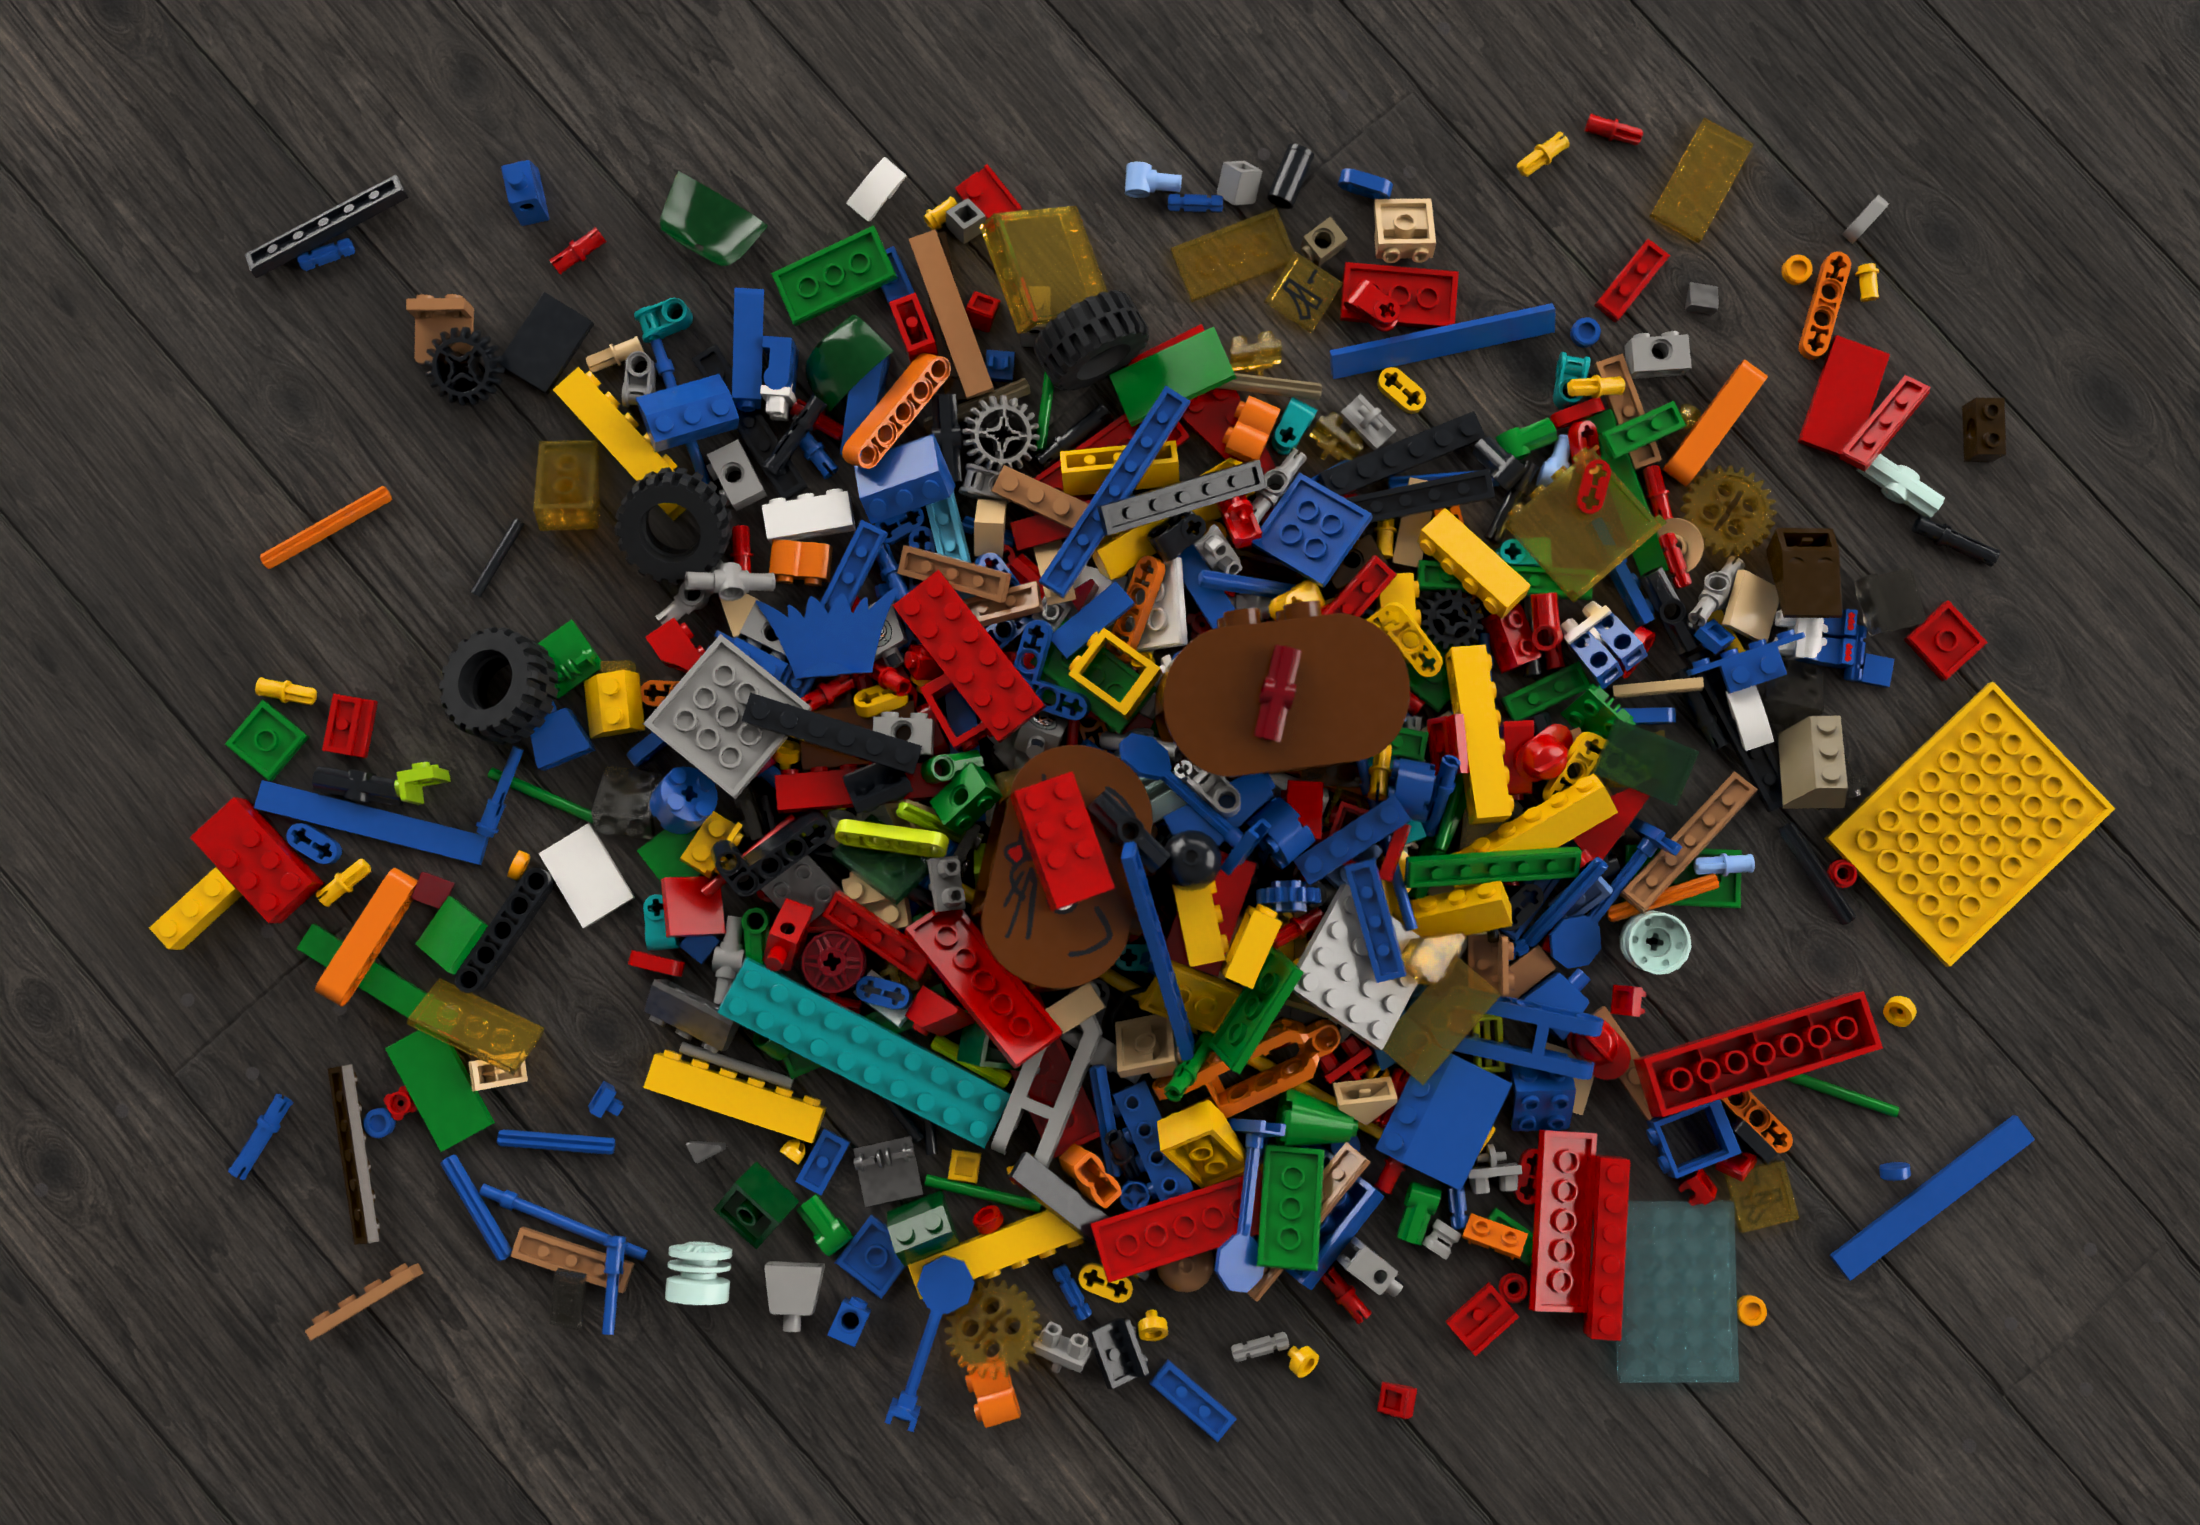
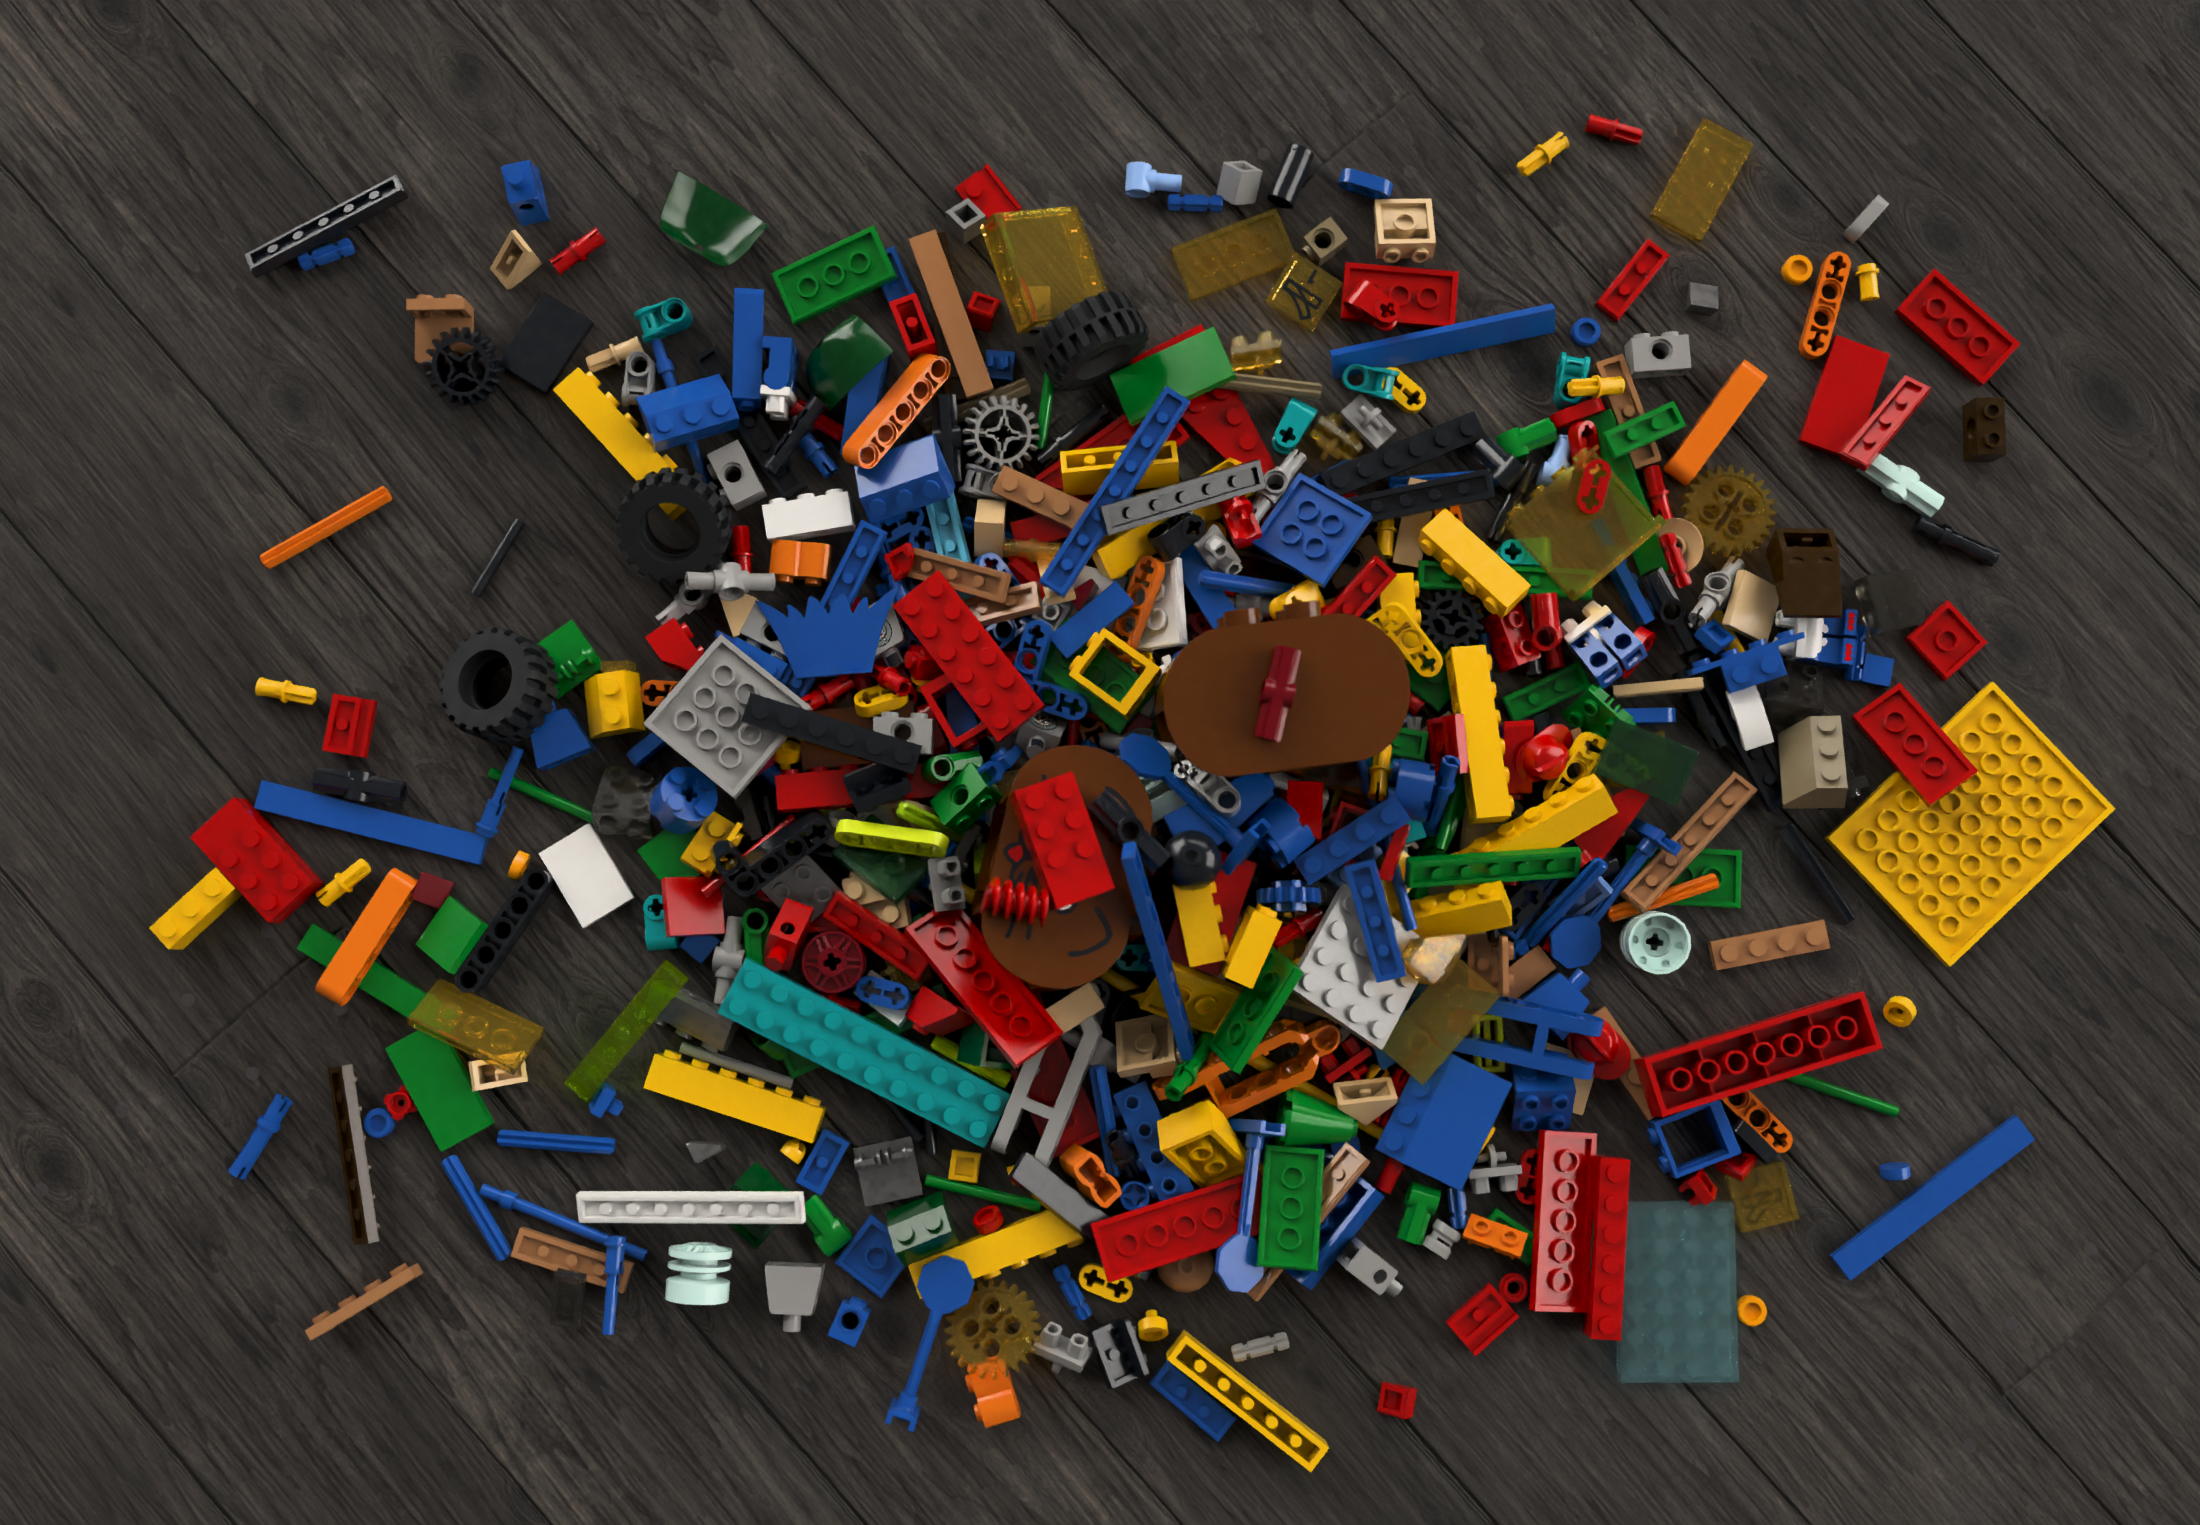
green tile [225,699,310,781] -> none
blue beam [286,823,342,865] -> none
lime bracket [394,762,451,805] -> none
clear yellow slope [533,440,600,531] -> none
red beam [628,950,685,977] -> none
white slope [846,157,907,222] -> none
yellow pin [923,196,958,230] -> none
orange brick [1222,395,1281,462] -> none
yellow tile [1287,1346,1319,1378] -> none
red pin [1320,1266,1372,1325] -> none
red tile [1610,984,1646,1017] -> none
clear yellow hinge [1679,404,1701,429] -> none
light blue axle [1693,853,1755,876] -> none
red plate [1827,859,1858,888] -> none
none -> tan slope [490,230,543,290]
none -> clear neon green tile [564,960,689,1102]
none -> white tile [576,1191,806,1224]
none -> red tile [883,543,914,582]
none -> blue plate [978,743,1023,786]
none -> red piece [980,876,1049,928]
none -> clear yellow pin [1003,538,1063,562]
none -> yellow brick [1166,1330,1329,1472]
none -> teal piece [1342,364,1399,401]
none -> medium nougat plate [1707,920,1830,971]
none -> red plate [1851,683,1978,808]
none -> red plate [1894,268,2021,387]

